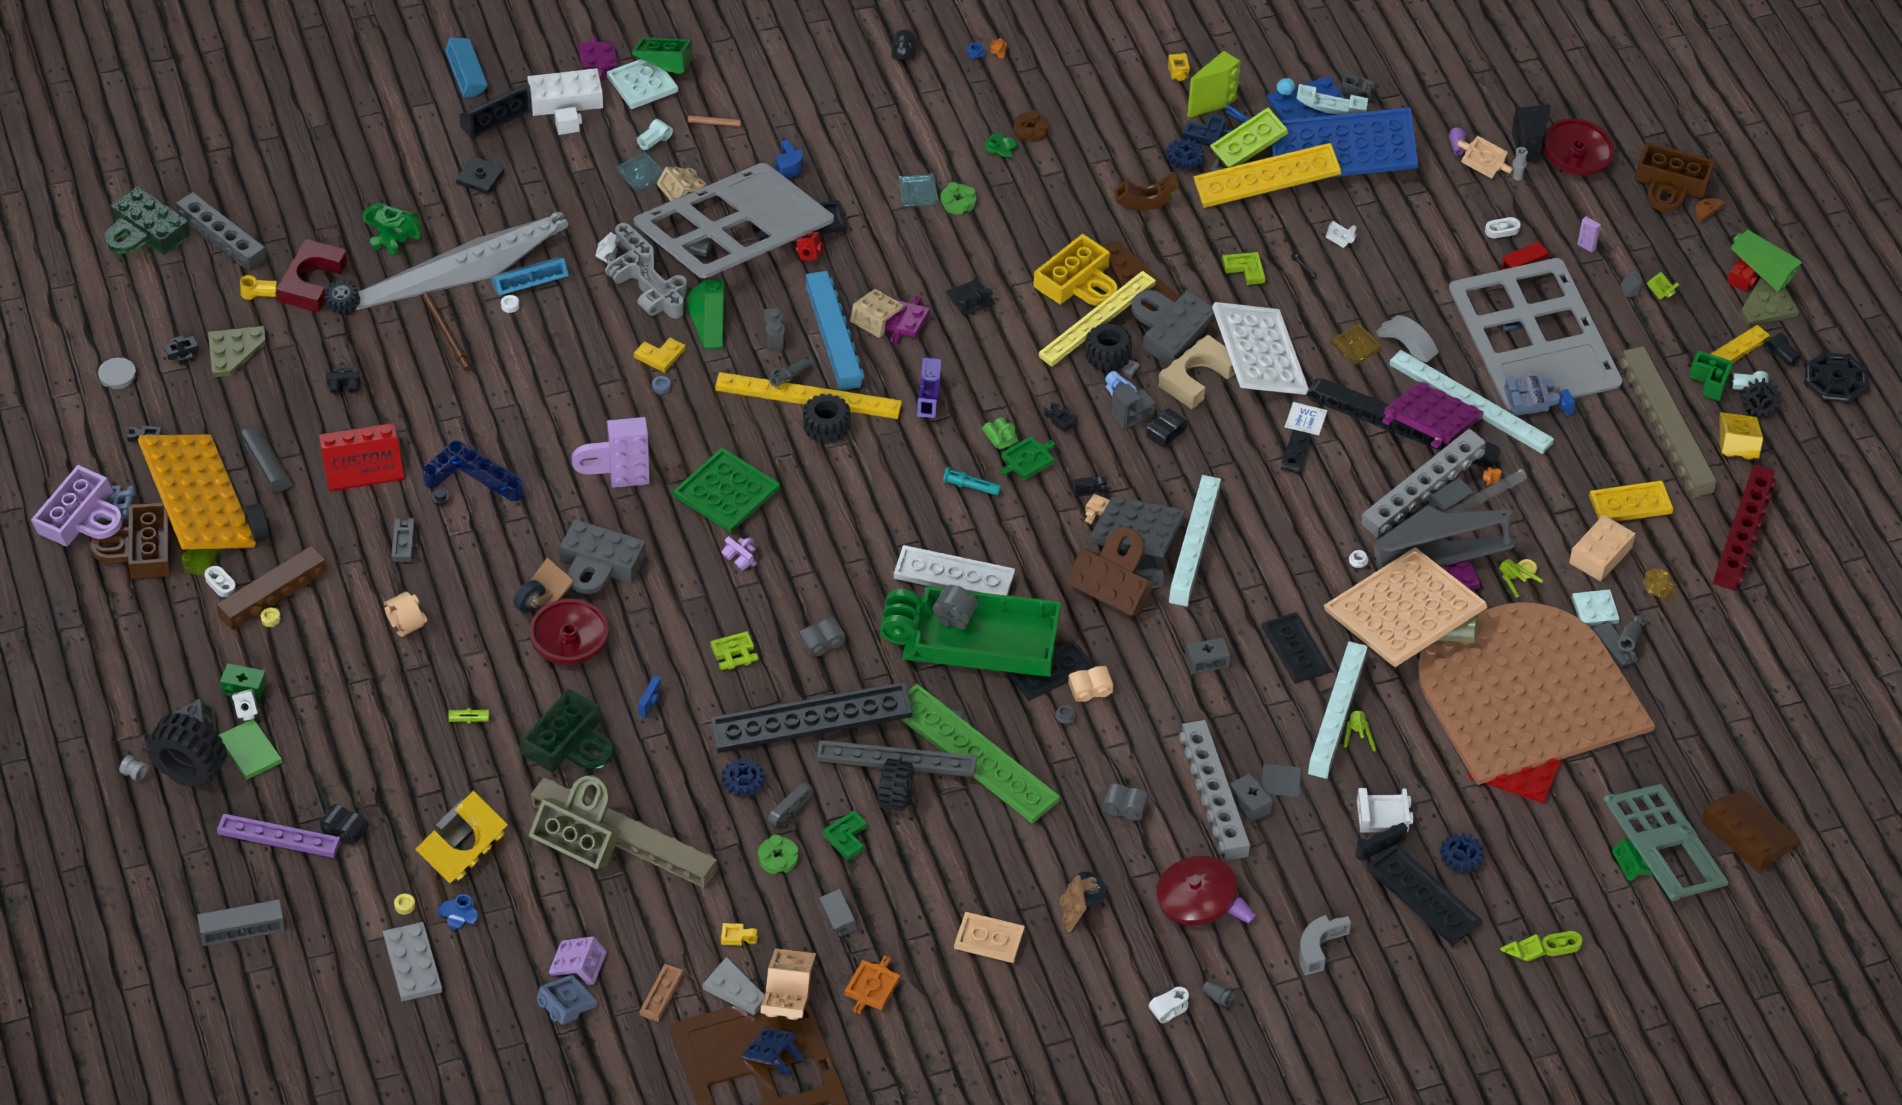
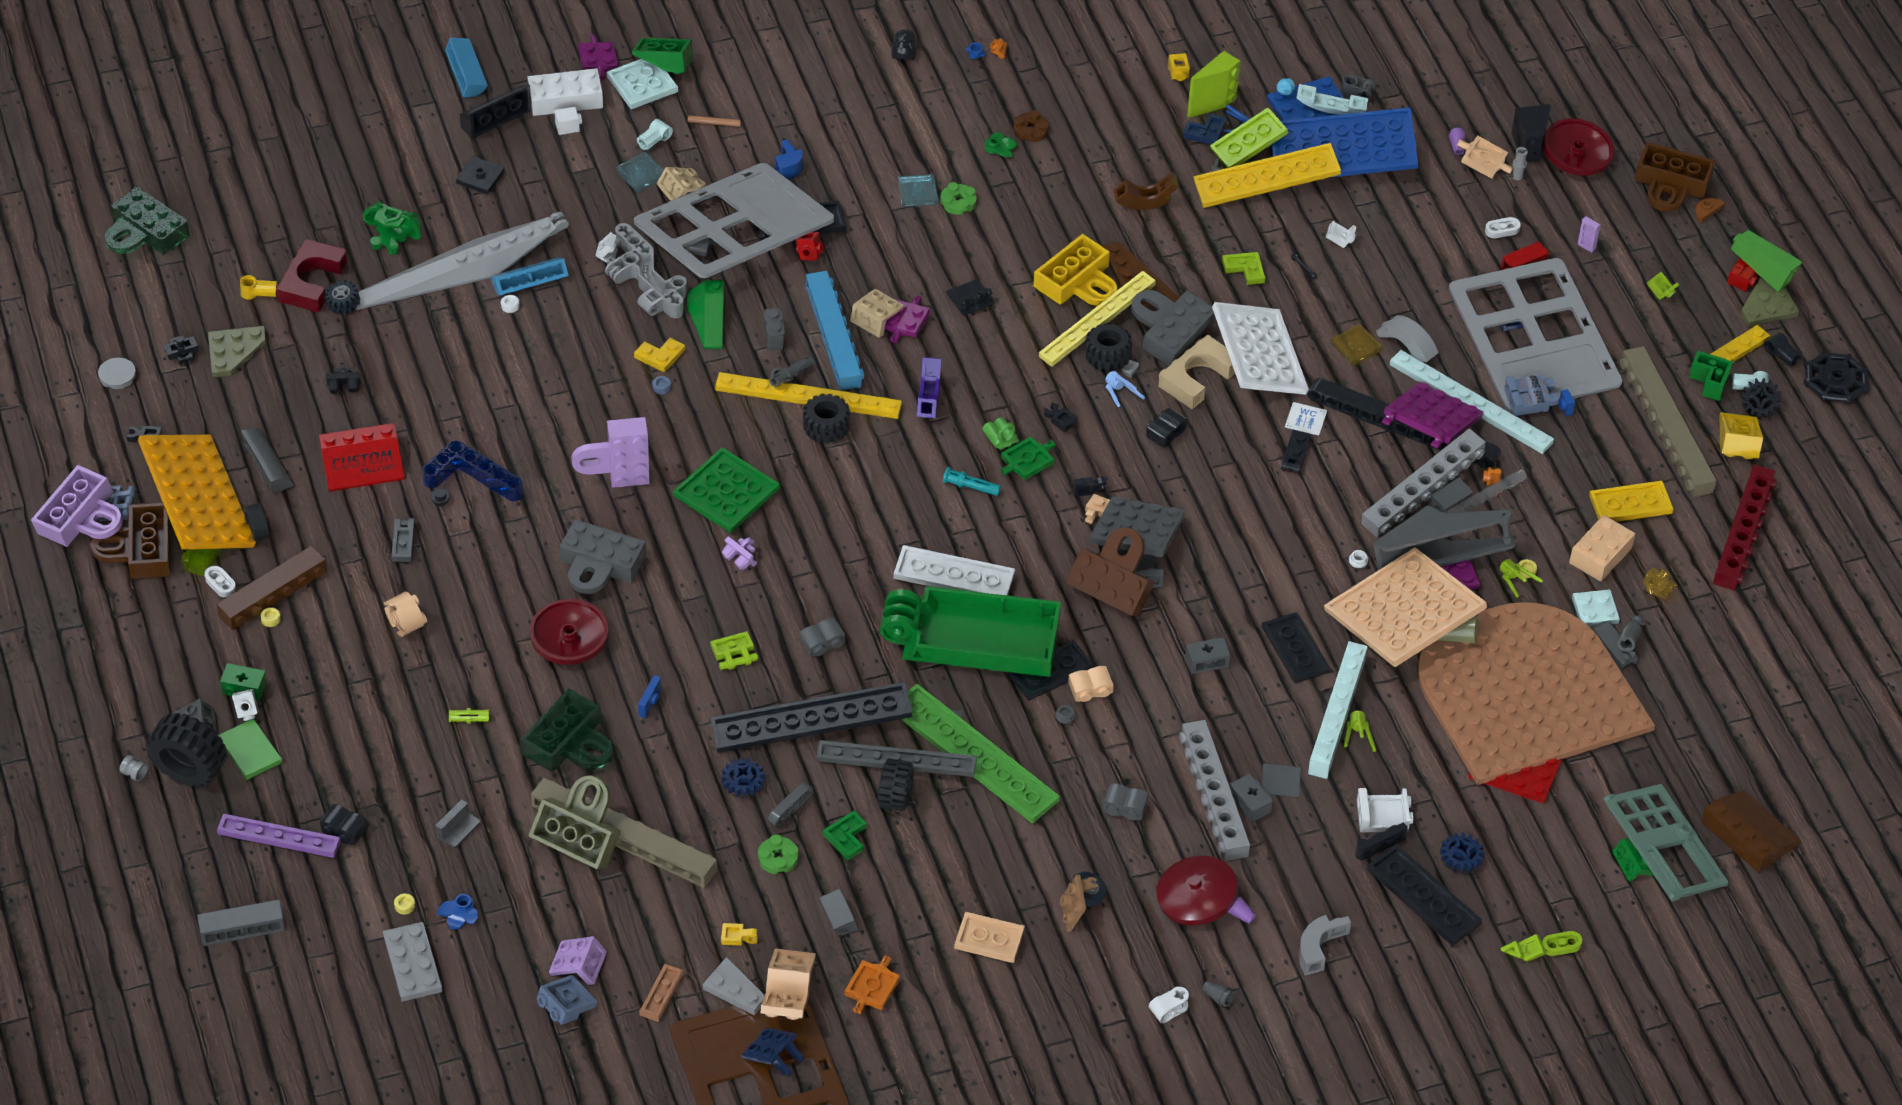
dark grey brick [176,192,266,271] -> none
yellow arch [415,791,508,883] -> none
reddish brown bar [422,293,471,371] -> none
medium nougat plate [513,558,575,613] -> none
dark grey brick [933,585,978,630] -> none
dark grey brick [1111,383,1155,430] -> none
dark blue gear [1166,138,1205,171] -> none
light aqua brick [1169,475,1221,607] -> none
dark grey slope [1620,270,1641,297] -> none

